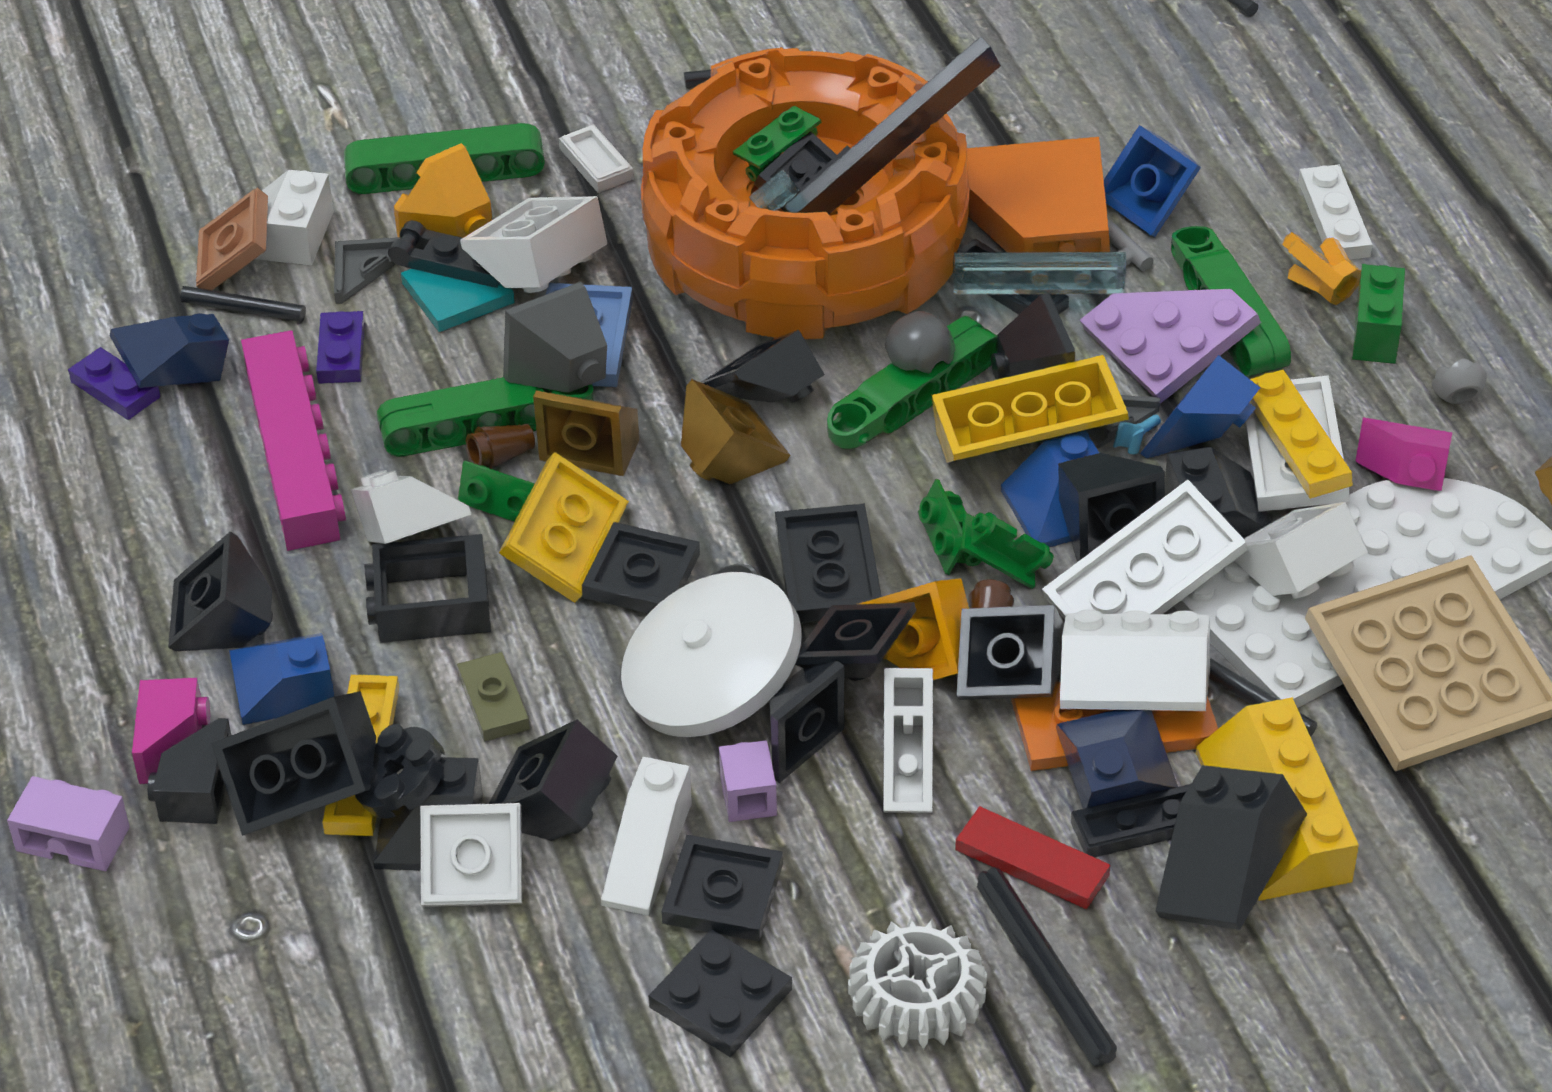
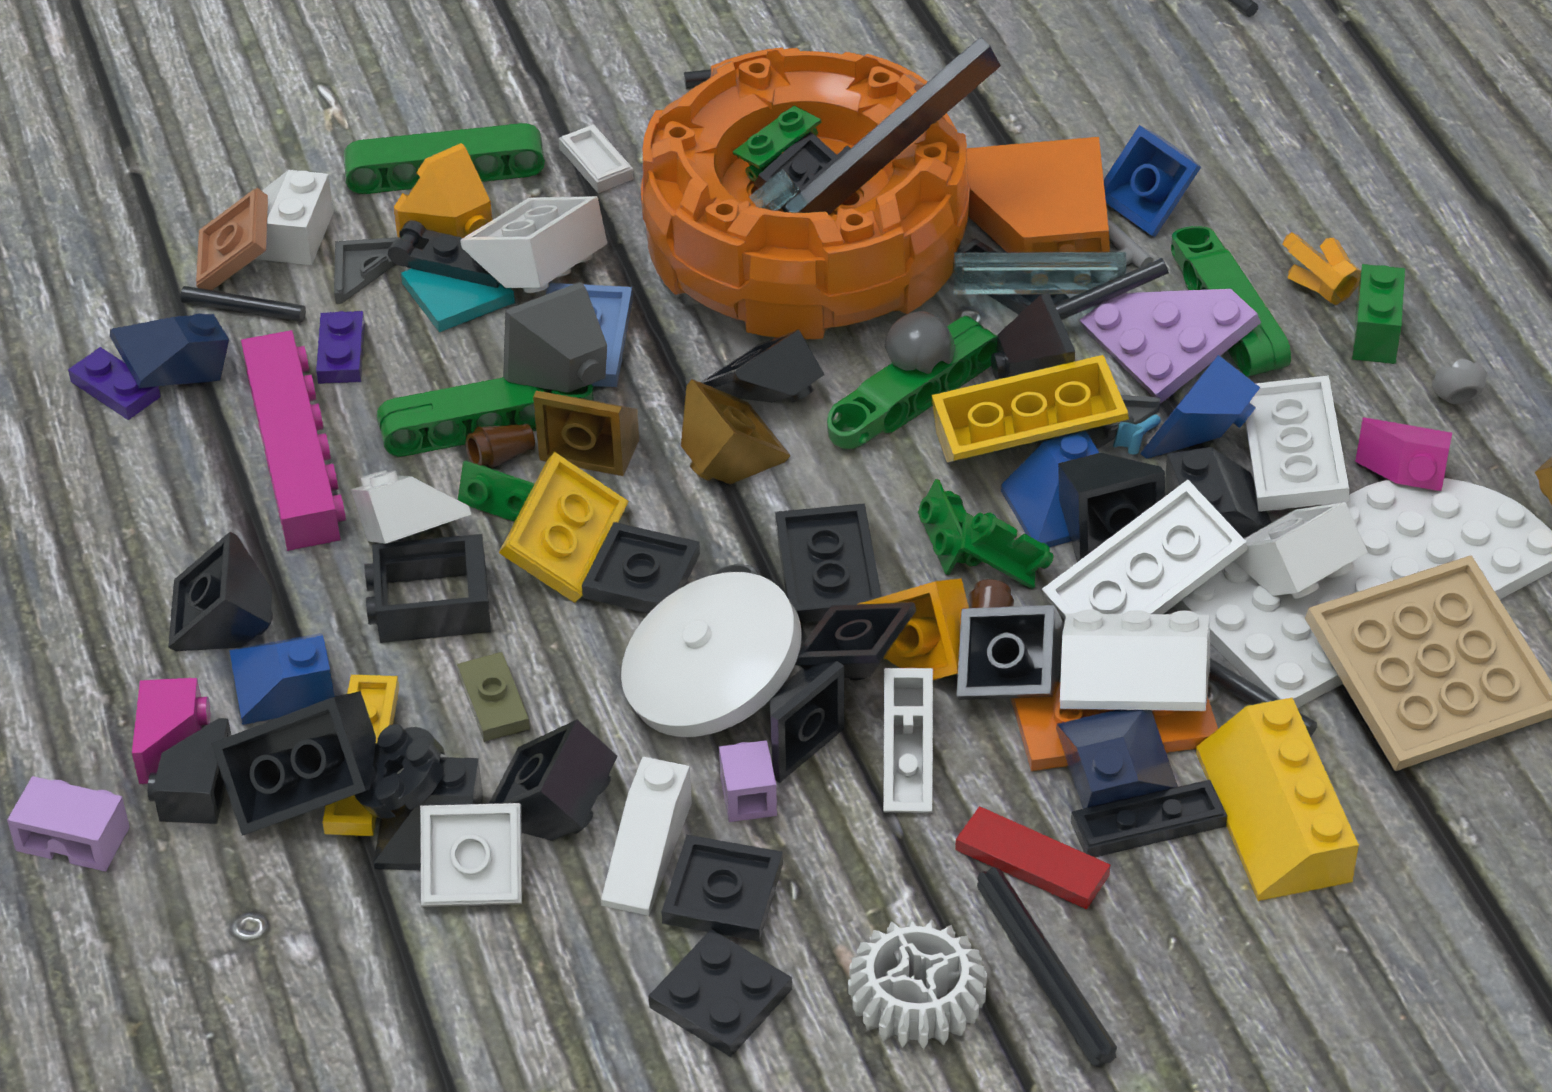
black slope [1155,765,1307,930] -> none
yellow plate [1250,369,1353,499] -> none
white plate [1298,164,1372,260] -> none
none -> black bar [1004,258,1169,328]

